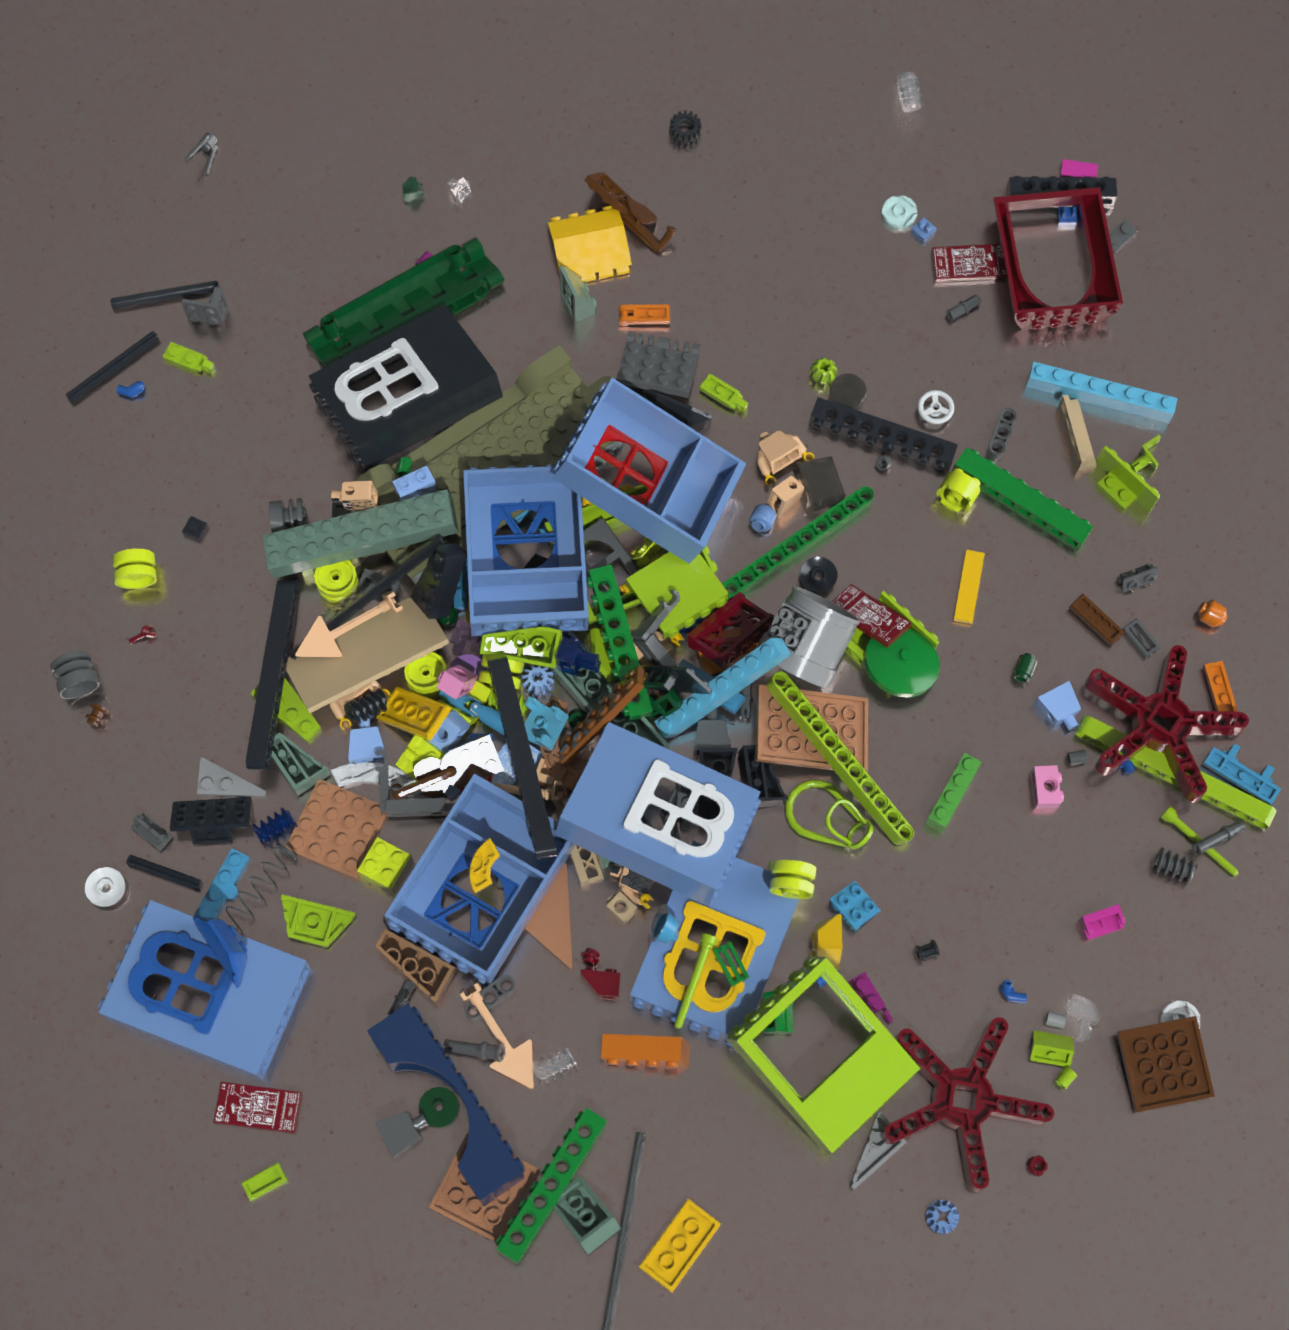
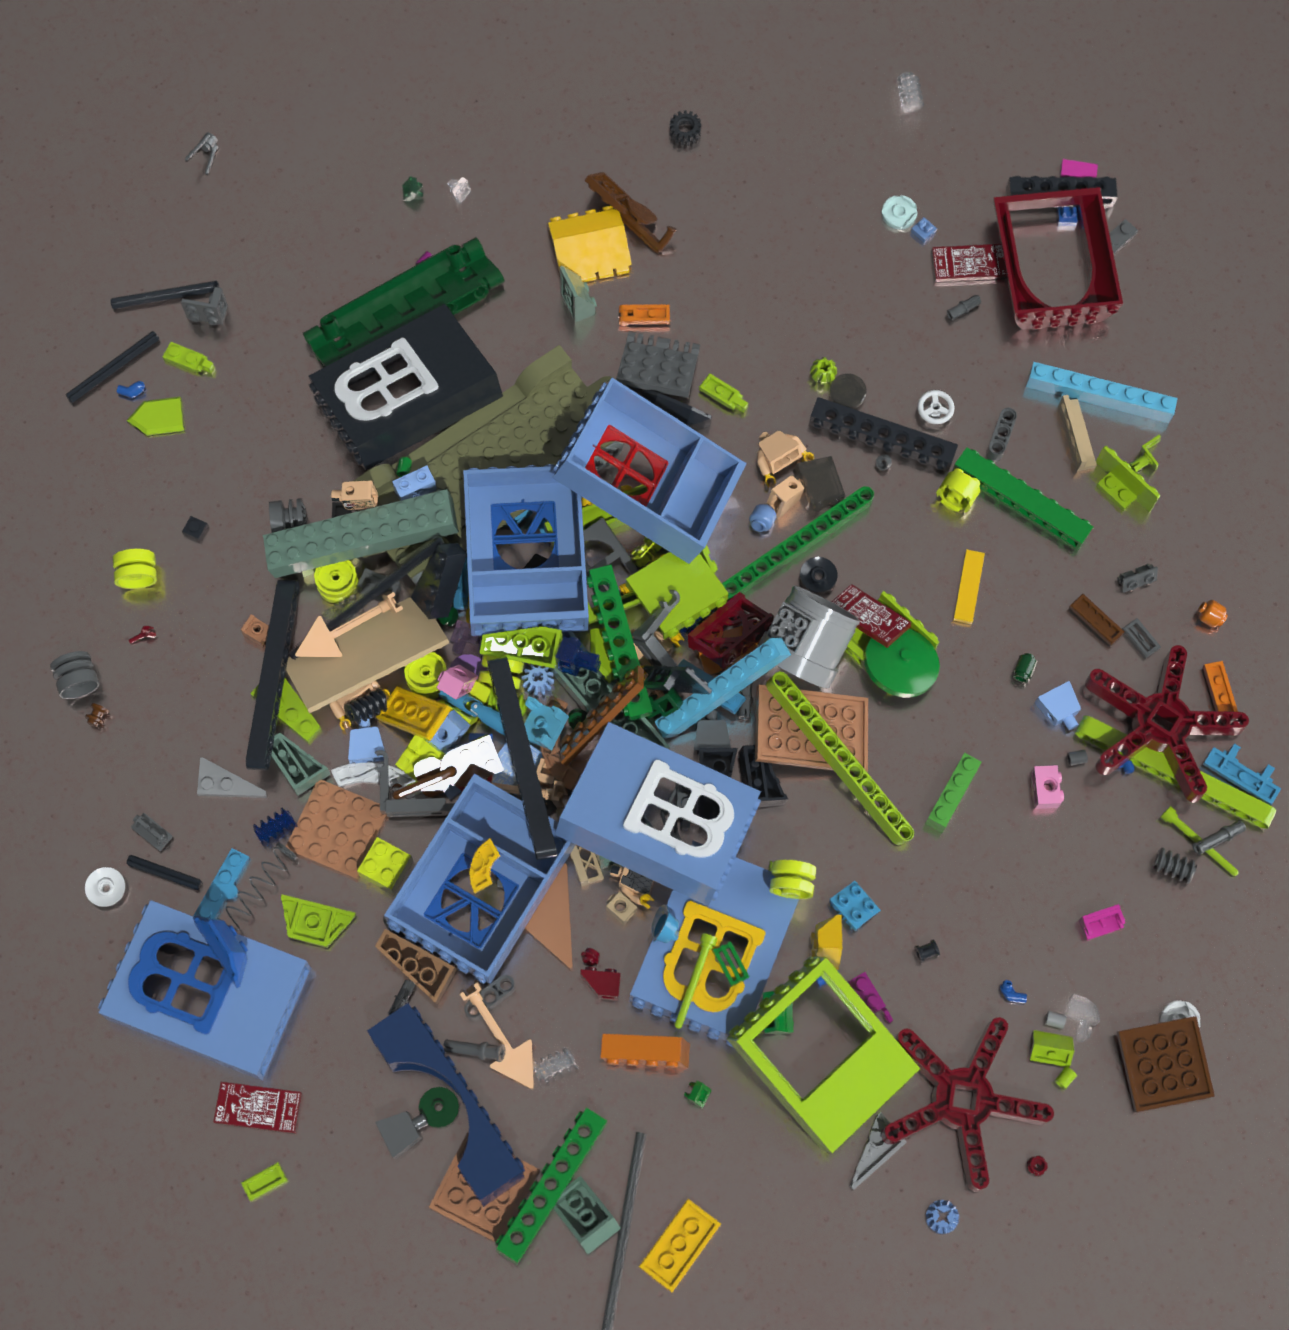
black bracket [170,797,252,845] -> none
lime animal [785,780,873,850] -> none
none -> lime tile [127,396,184,436]
none -> nougat brick [240,614,269,647]
none -> green tile [684,1081,712,1108]

